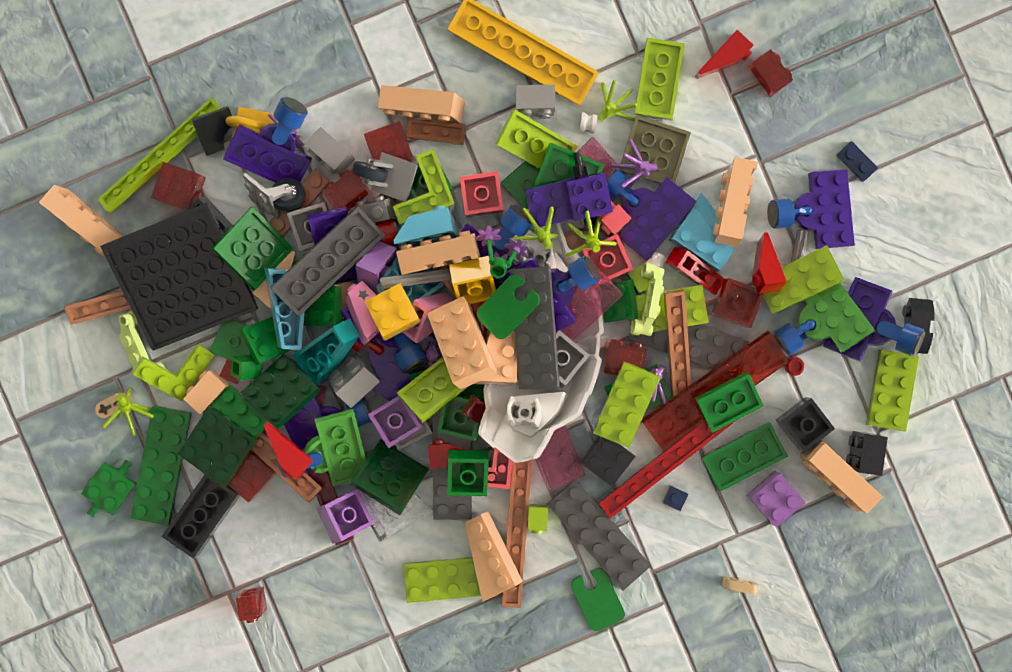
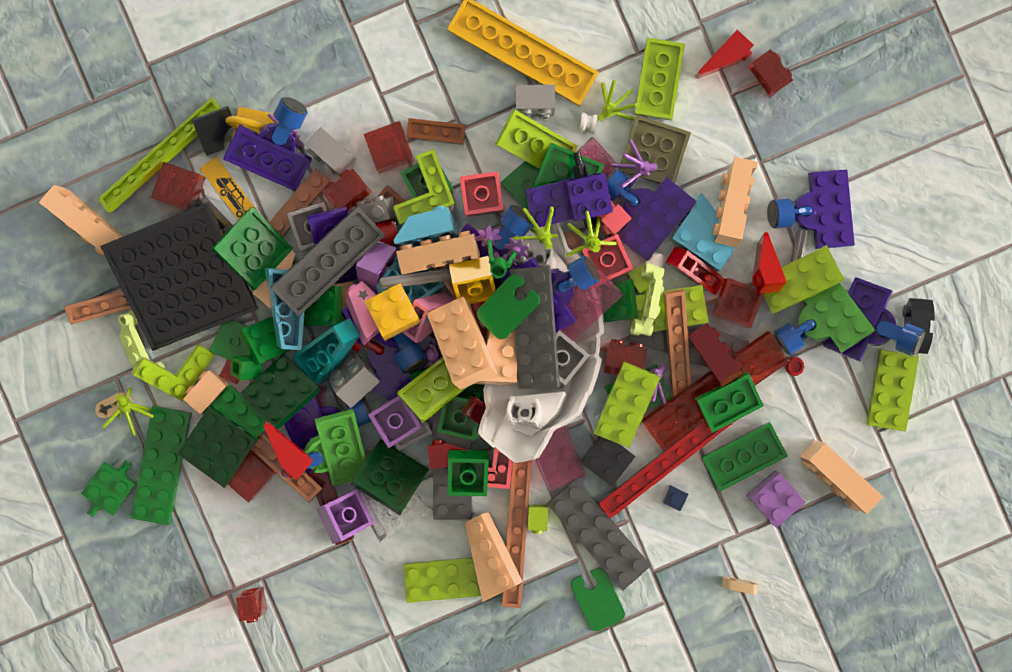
black brick [161,475,243,559] -> none
plate [243,172,306,218] -> none
light grey plate [352,152,418,202] -> none
light nougat wedge [378,85,465,124] -> none
black brick [776,397,835,452] -> none
dark blue plate [836,141,878,182] -> none
black brick [846,431,888,476] -> none
none -> yellow sticker [200,156,259,220]
none -> dark red brick [688,323,742,387]

